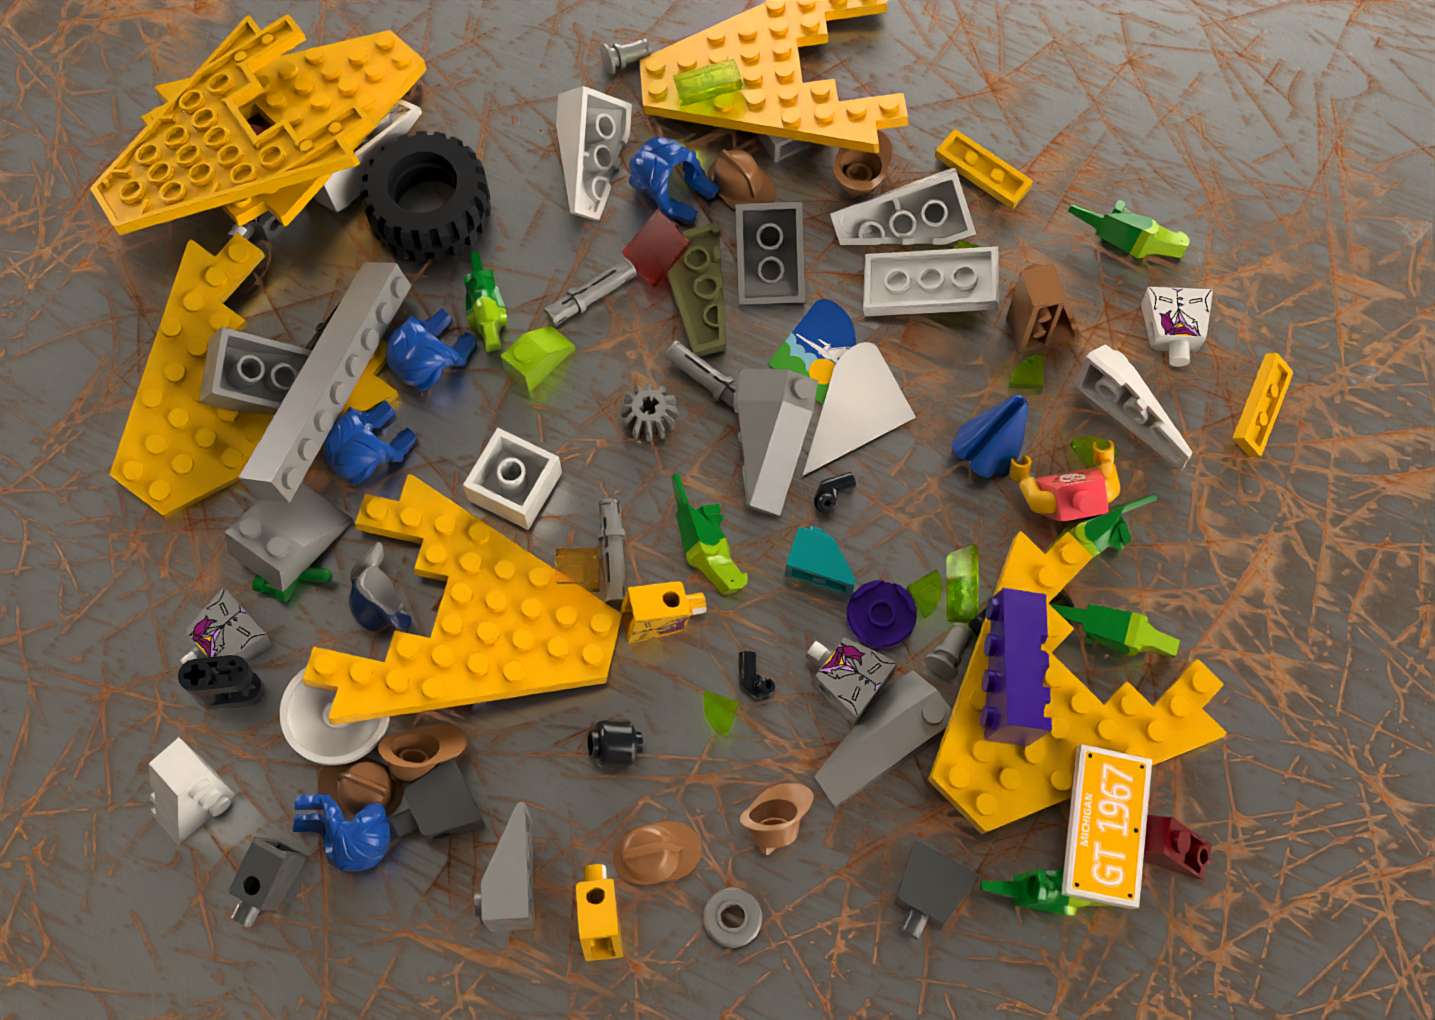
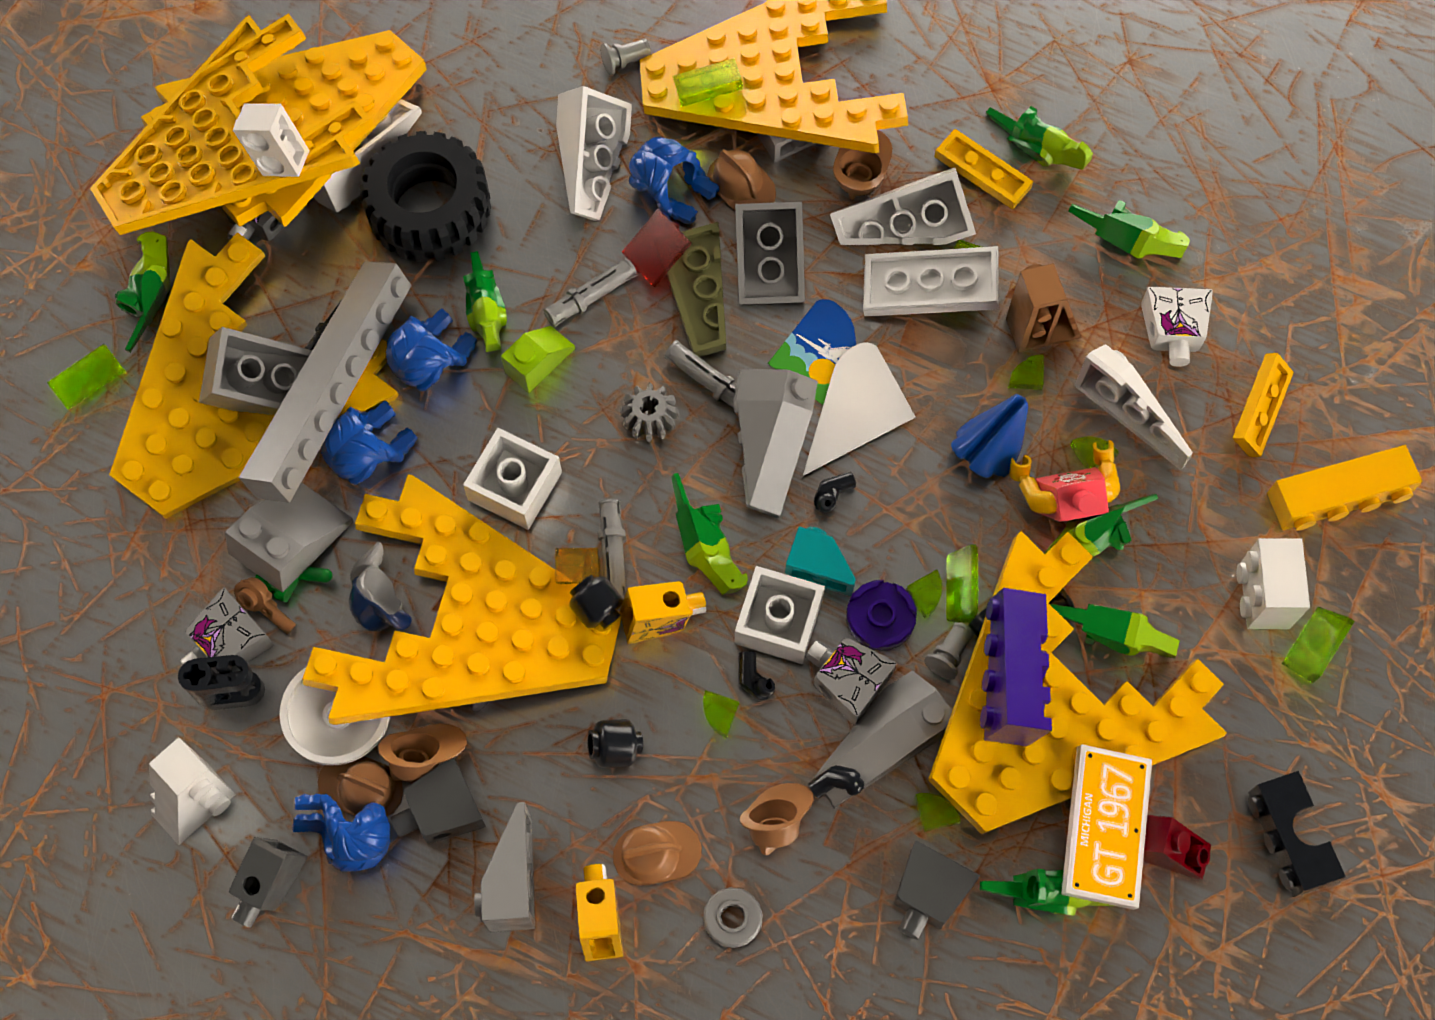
none -> clear neon green slope [47,344,125,410]
none -> green animal [115,231,172,353]
none -> white brick [233,103,310,177]
none -> medium nougat plate [234,577,297,635]
none -> black head [569,574,623,629]
none -> white brick [734,566,825,664]
none -> black arm [808,765,864,798]
none -> clear neon green tile [914,793,961,832]
none -> animal [986,106,1093,170]
none -> white brick [1236,538,1310,629]
none -> black arch [1248,771,1346,897]
none -> yellow brick [1267,445,1423,531]
none -> clear neon green slope [1282,607,1355,683]

